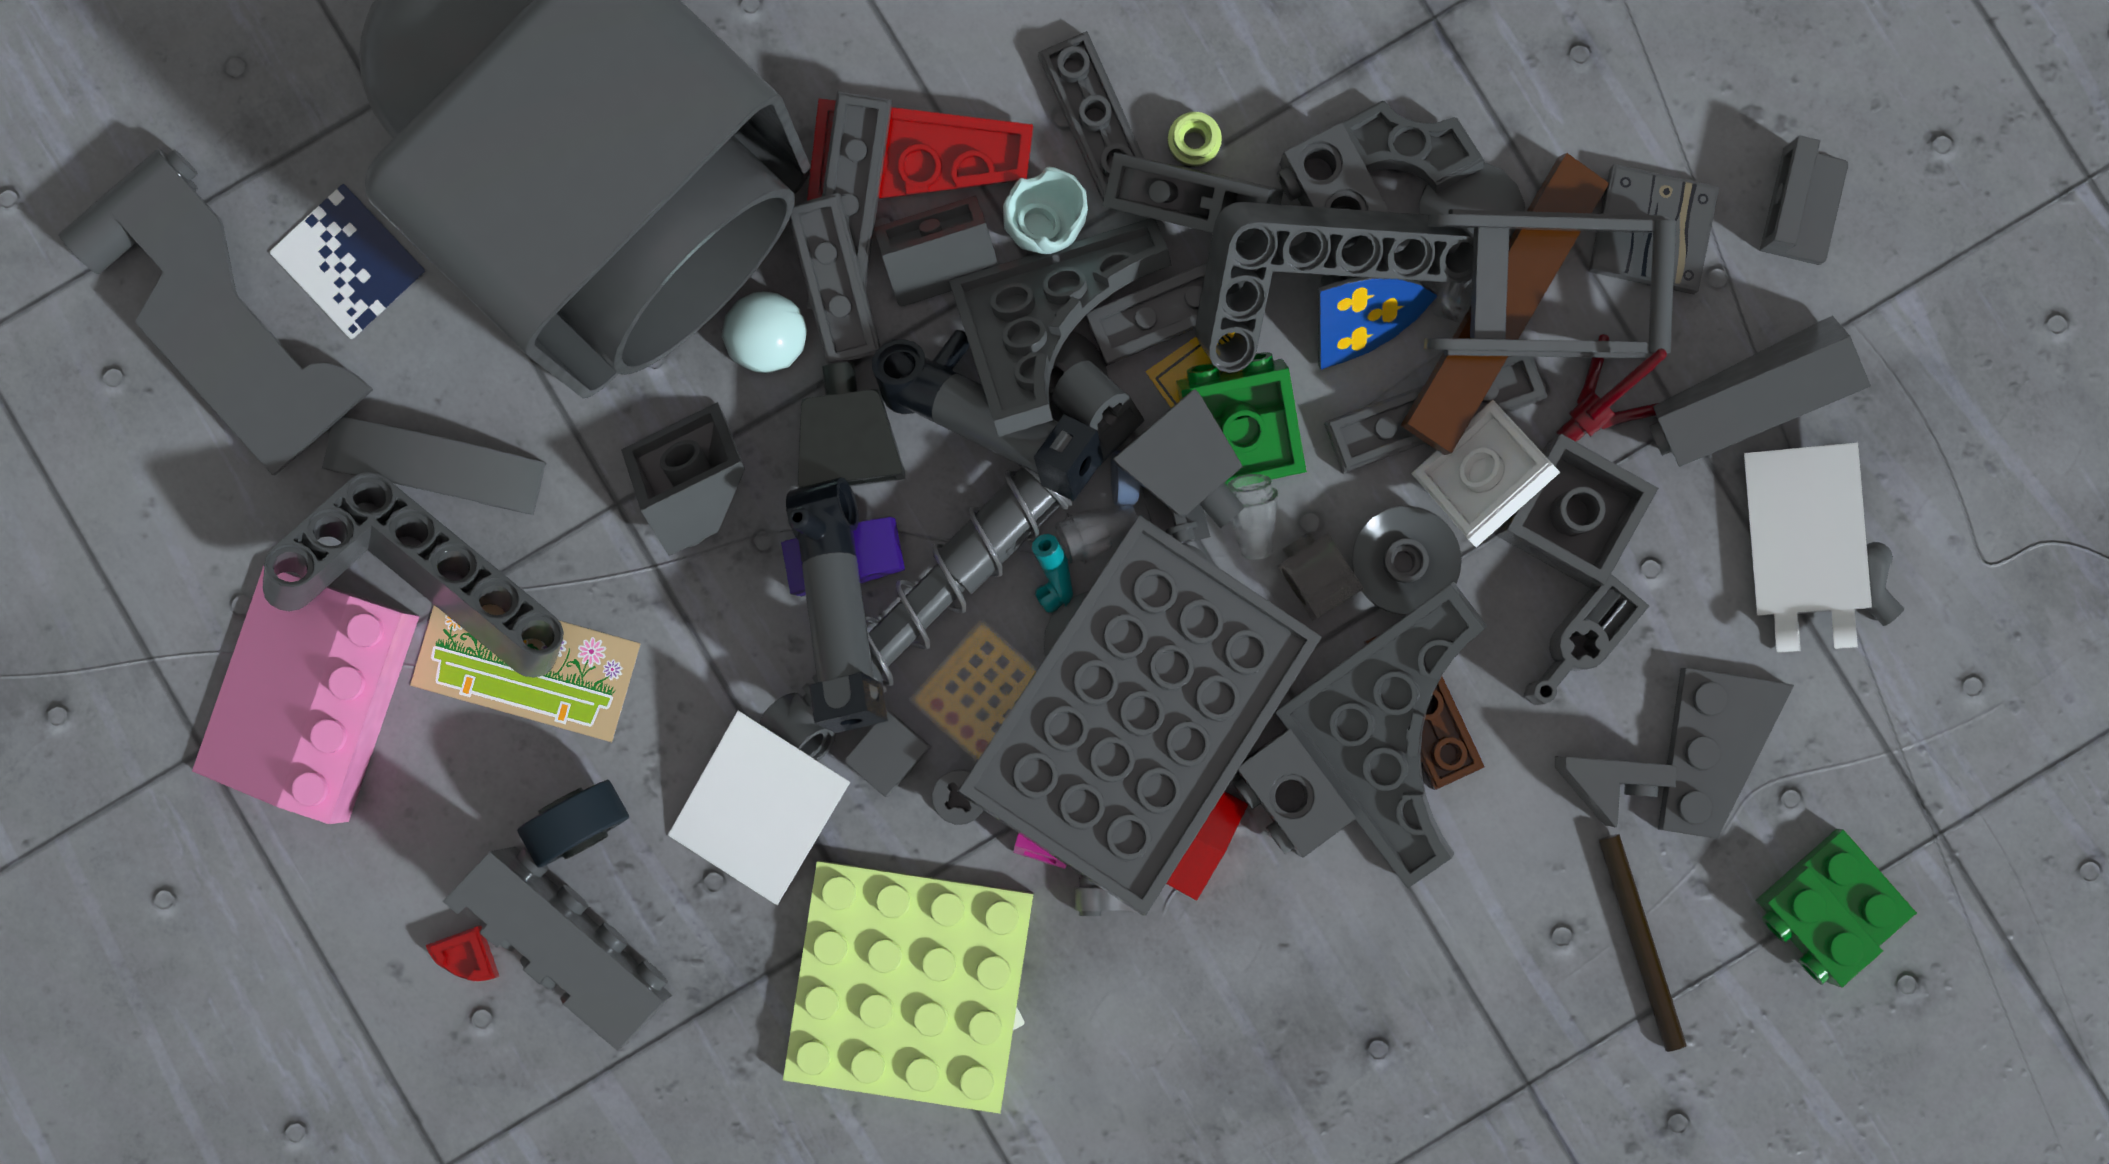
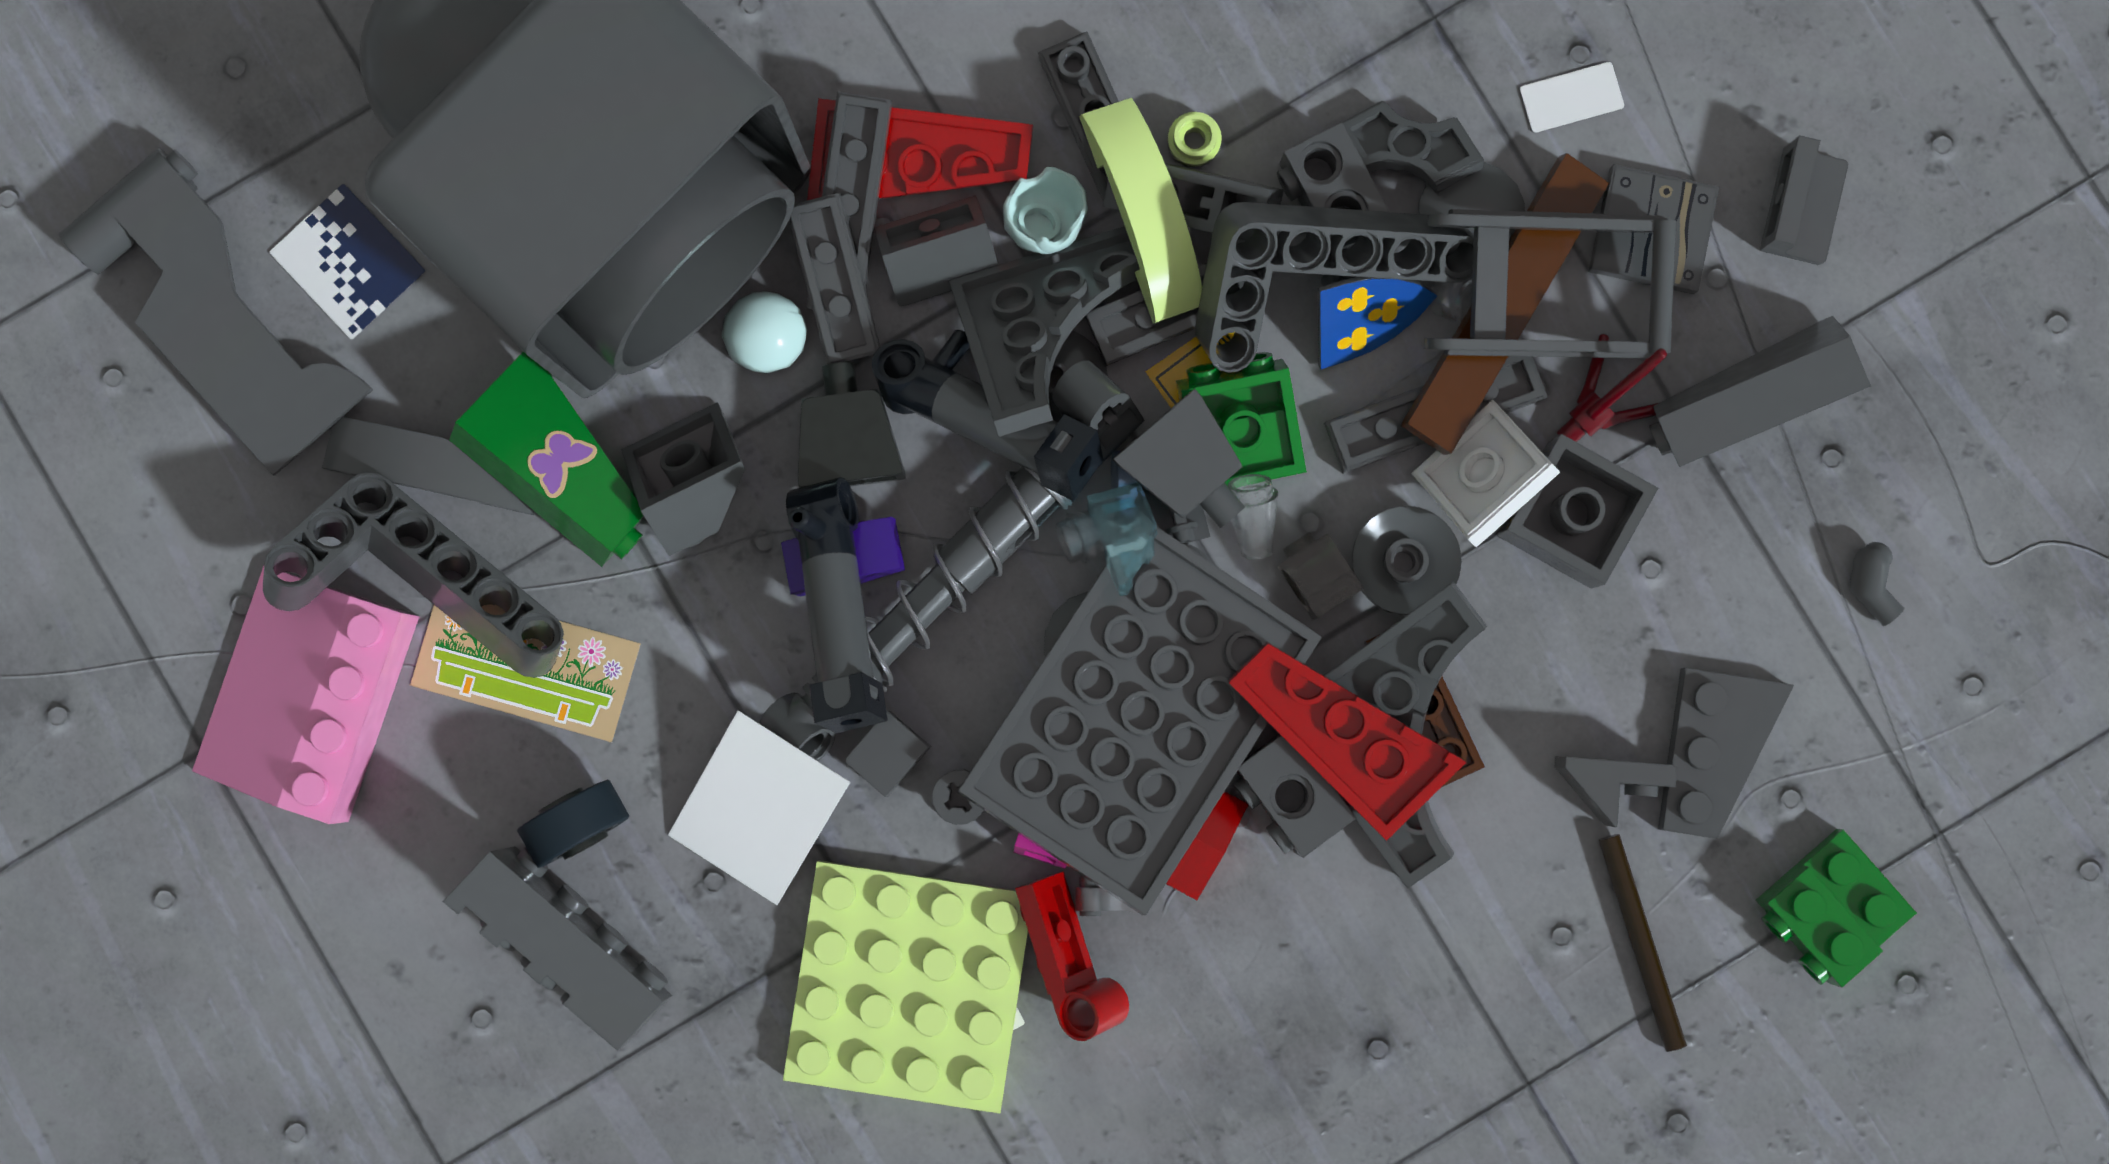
red tile [426,925,499,981] -> none
clear tile [908,619,1037,762] -> none
teal arm [1032,534,1073,613] -> none
dark grey piece [1524,574,1649,705] -> none
white tile [1744,442,1872,653] -> none
none -> green slope [449,352,644,567]
none -> red plate [1015,871,1129,1041]
none -> yellowish green slope [1079,98,1203,324]
none -> clear light blue slope [1087,482,1157,596]
none -> red wing [1228,642,1467,841]
none -> white sticker [1520,62,1624,133]

